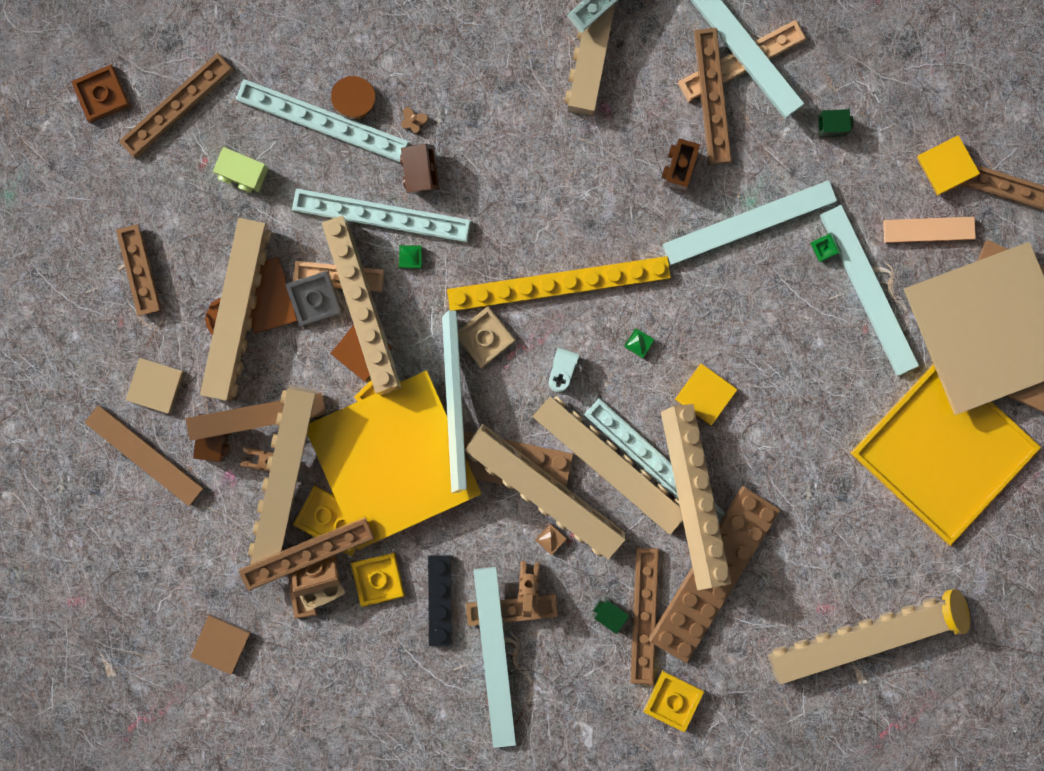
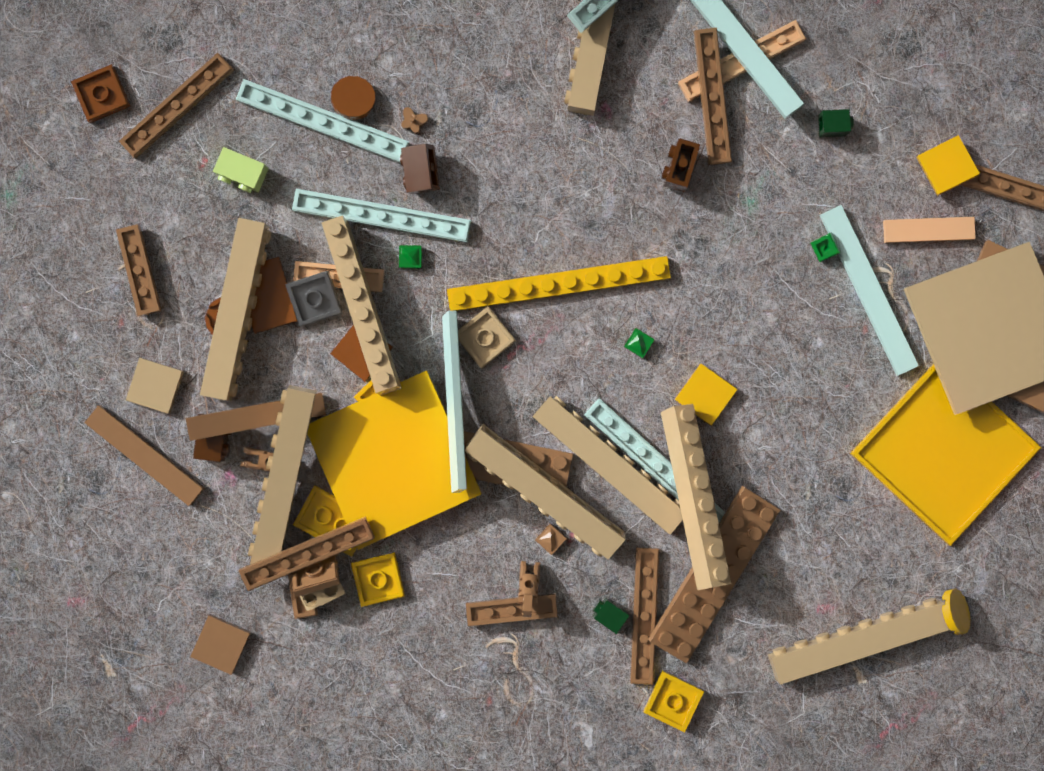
black plate [428,555,452,646] -> none
light aqua tile [473,567,516,748] -> none
light aqua piece [549,348,579,392] -> none
light aqua tile [662,180,837,265] -> none

